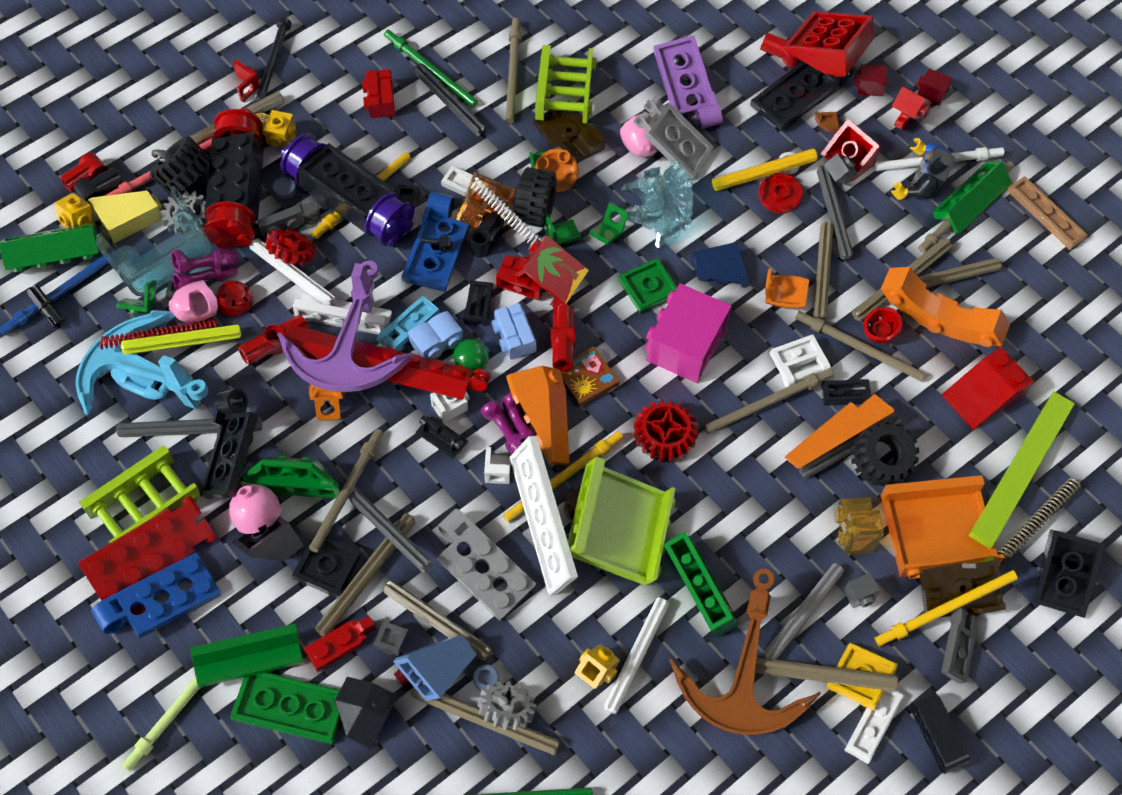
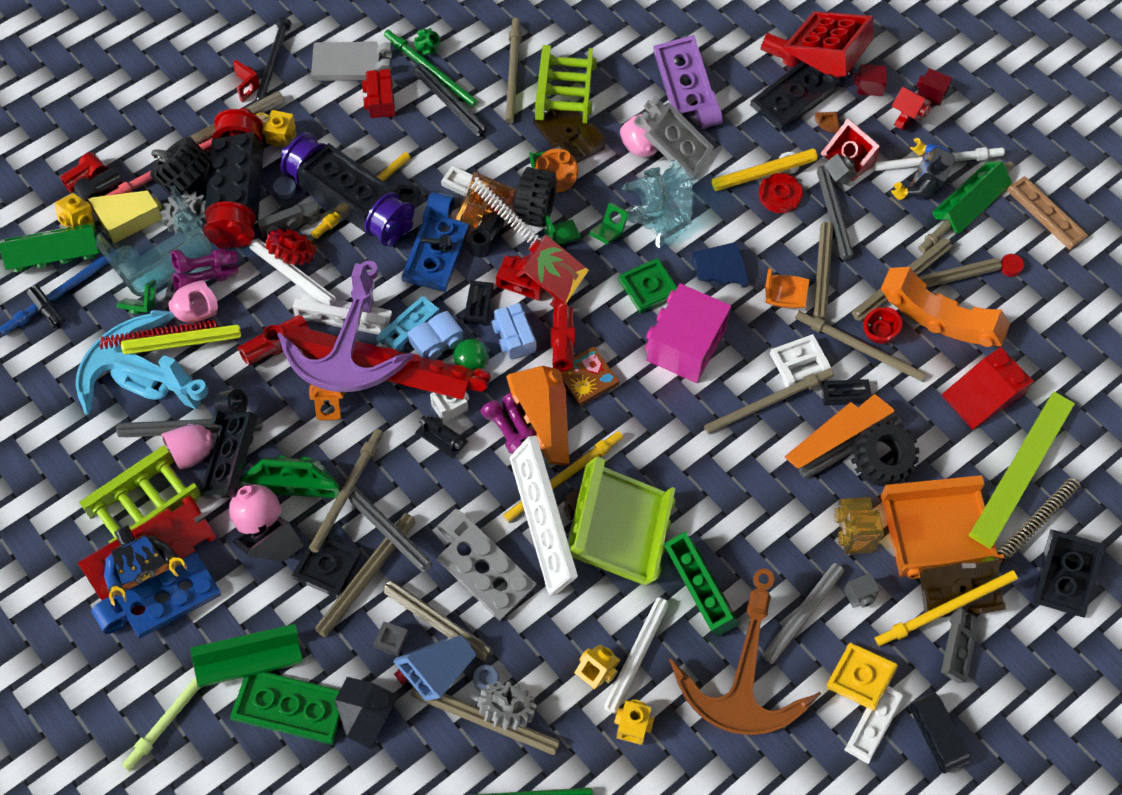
red helmet [215,281,253,317] -> none
red hinge [304,616,376,672] -> none
white panel [484,447,511,484] -> none
red gear [633,399,699,463] -> none
dark tan axle [755,658,898,691] -> none
none -> torso [104,525,187,606]
none -> bright pink piece [161,423,213,469]
none -> light grey tile [311,41,392,81]
none -> green gear [414,28,440,55]
none -> yellow brick [614,700,655,745]
none -> red tile [1000,254,1024,277]

